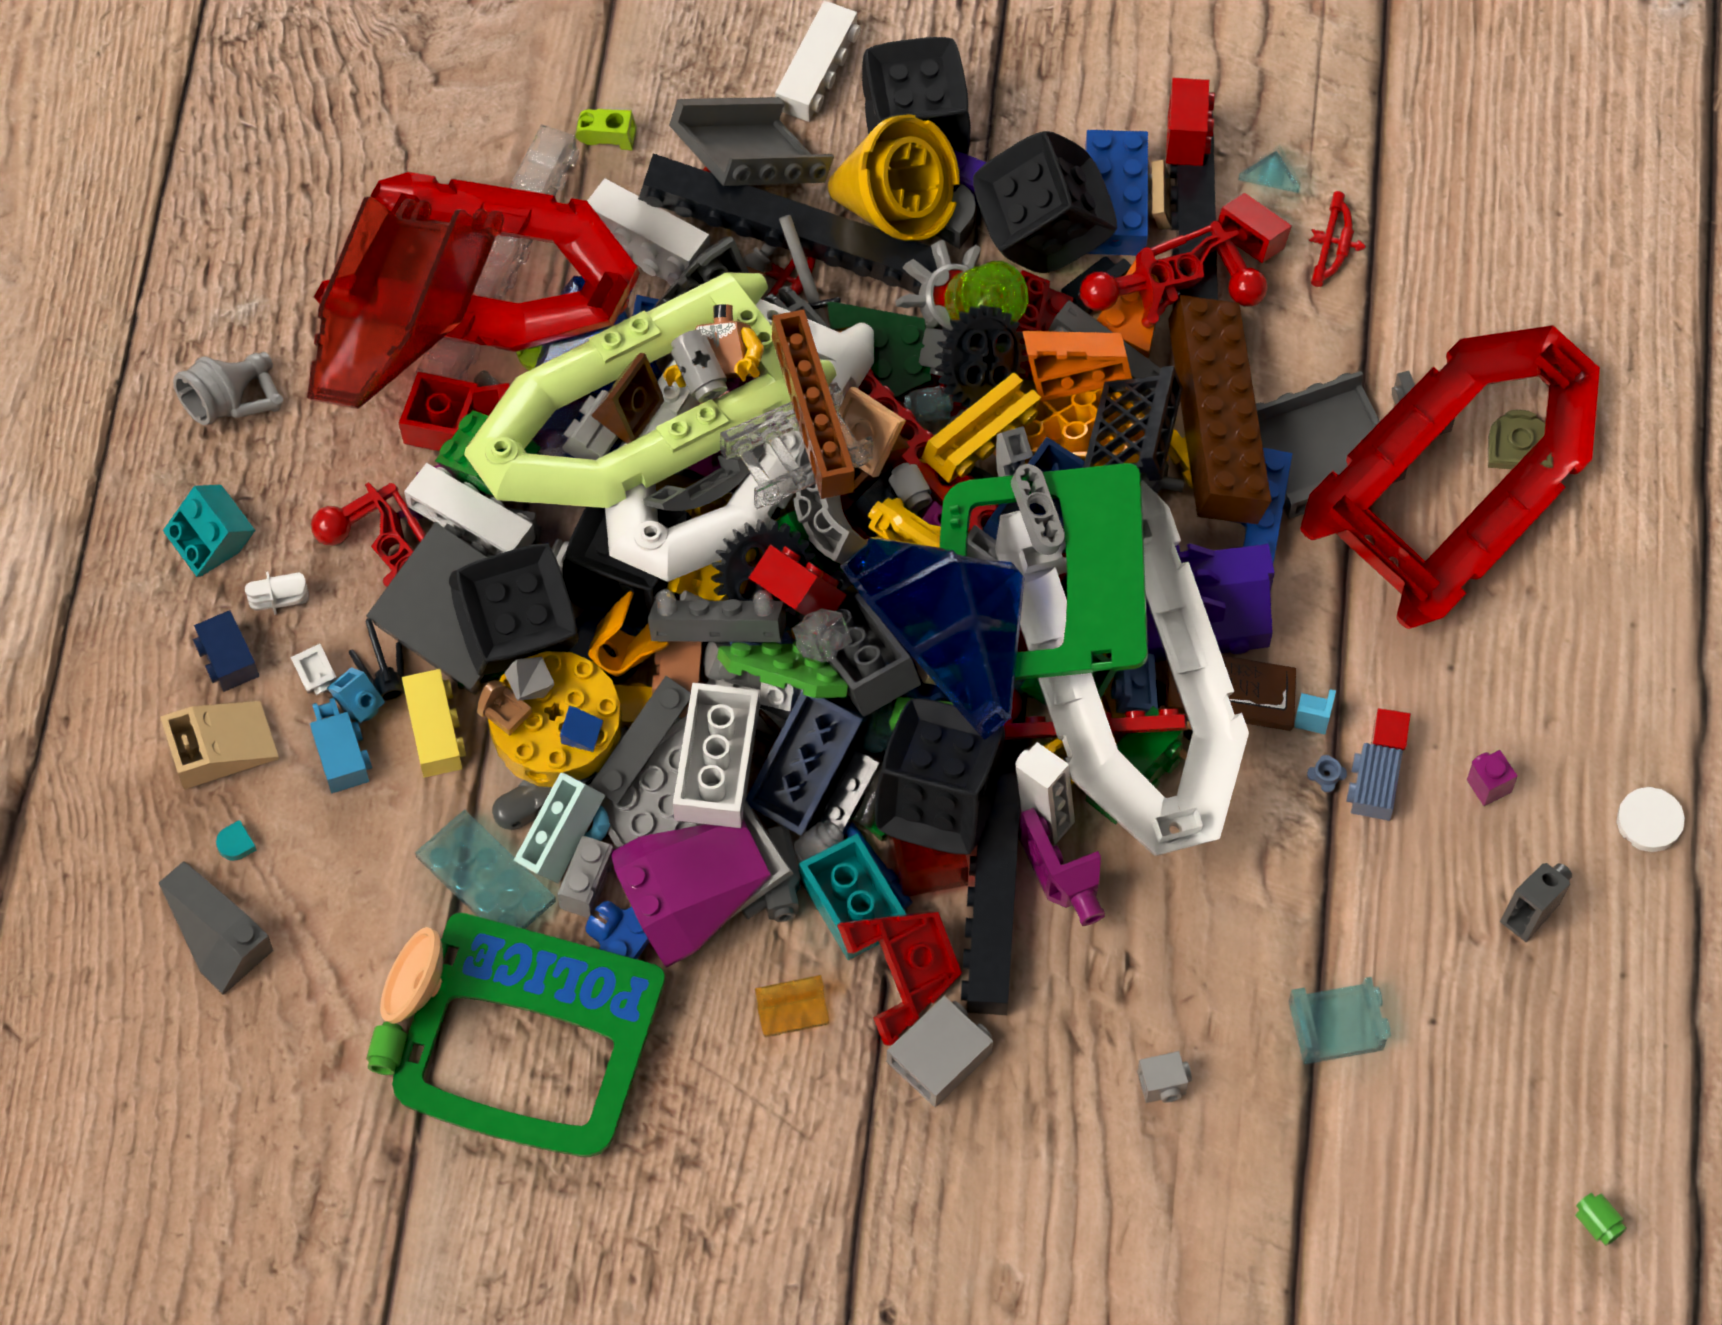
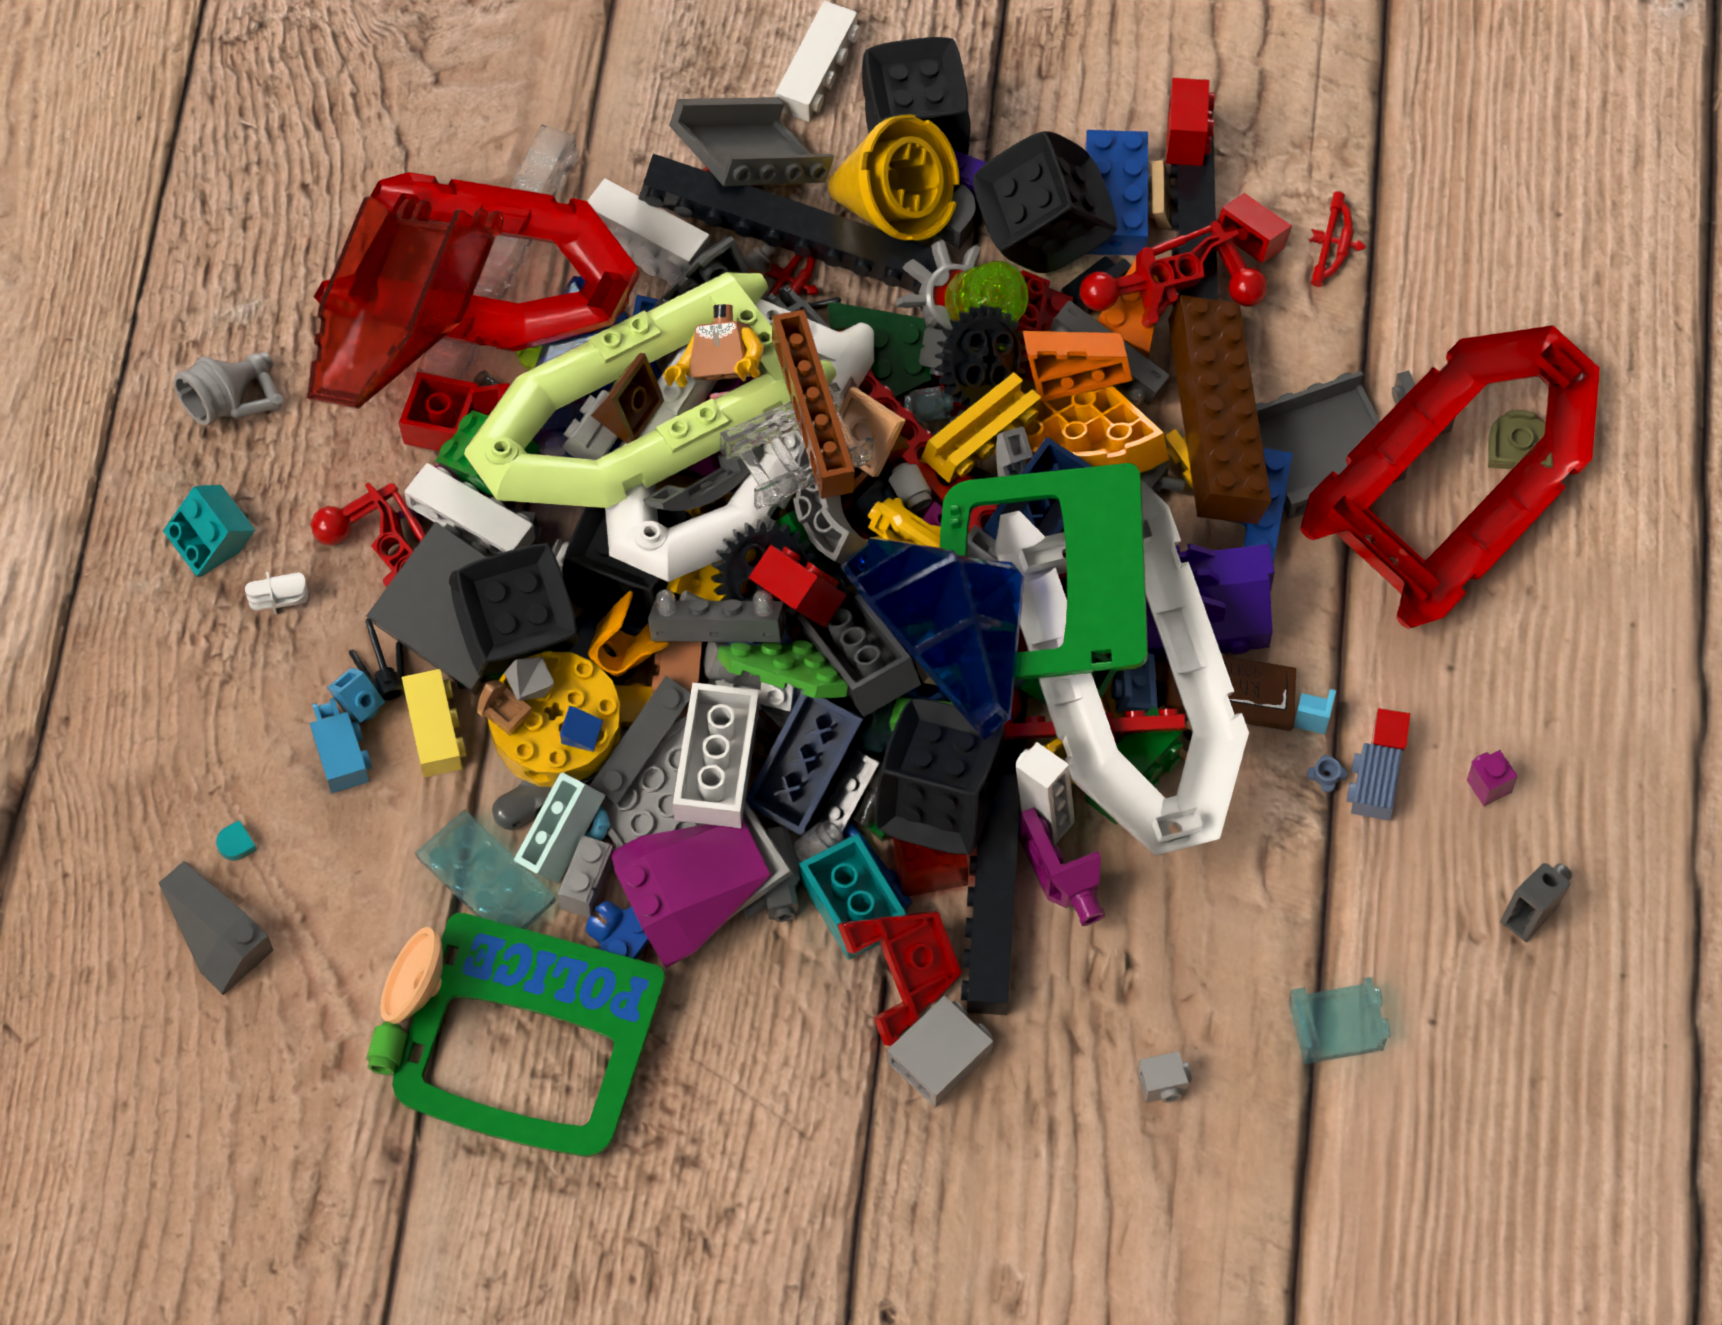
tan slope [160,701,279,790] -> none
dark blue brick [192,610,259,692] -> none
white bracket [290,644,337,696] -> none
lime leg [575,109,637,151] -> none
light grey piece [671,330,728,403] -> none
clear yellow panel [755,975,829,1037] -> none
light grey bar [779,215,830,327] -> none
clear brick [792,608,853,662] -> none
light grey beam [1011,464,1064,555] -> none
black fence [1083,366,1183,481] -> none
clear light blue slope [1238,144,1301,193] -> none
bright green brick [1575,1193,1627,1246] -> none
white tile [1616,787,1685,852] -> none

